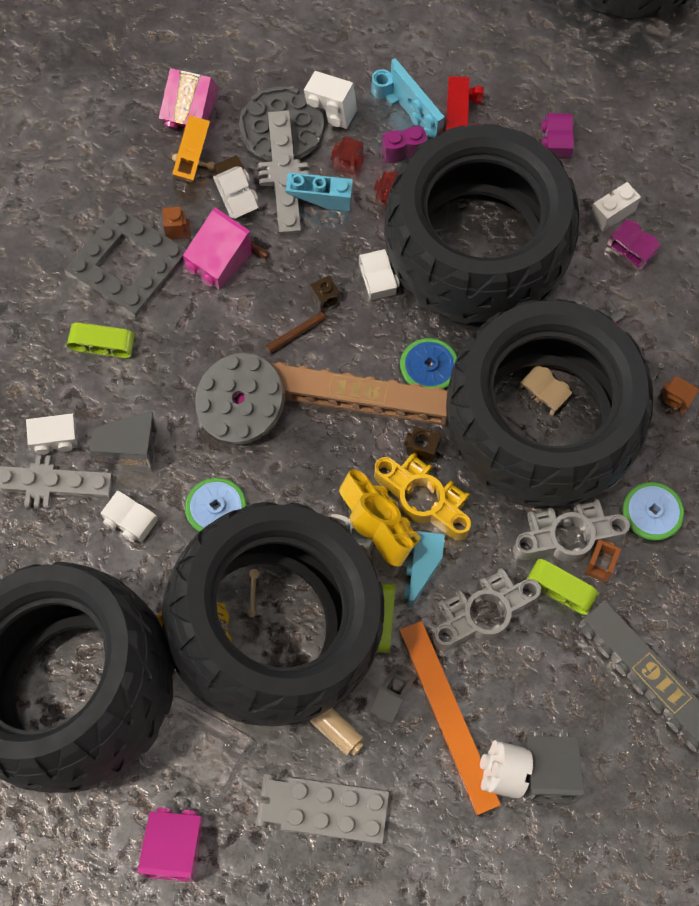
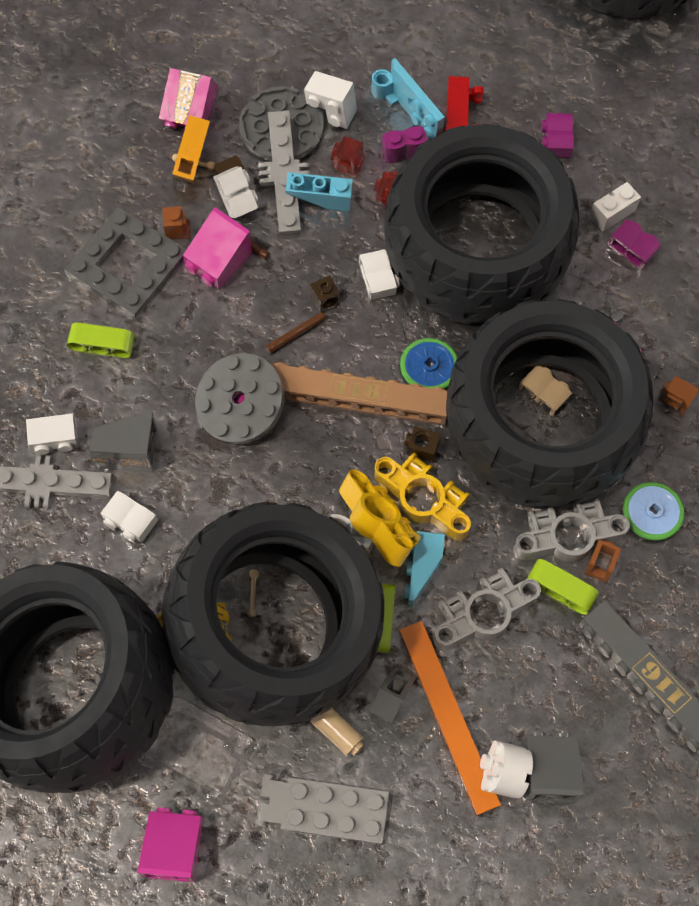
light blue wheel [185,478,247,532] -> none

